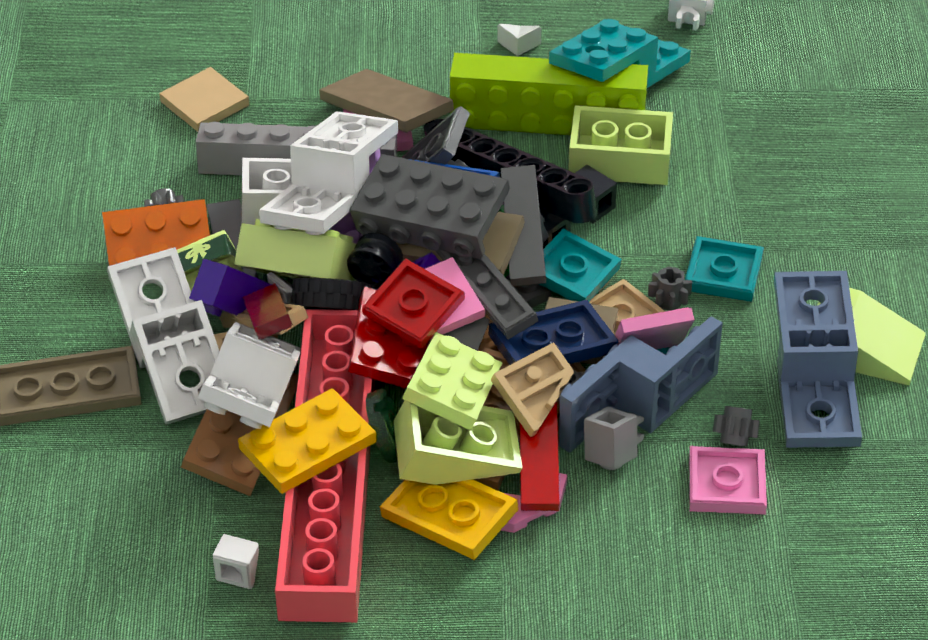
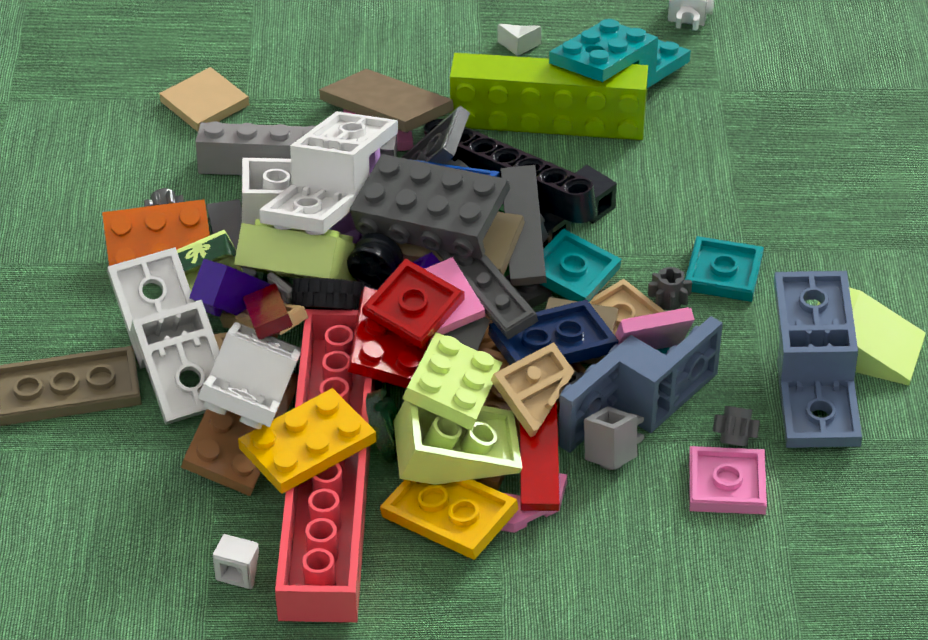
yellowish green brick [569,105,673,185] -> none

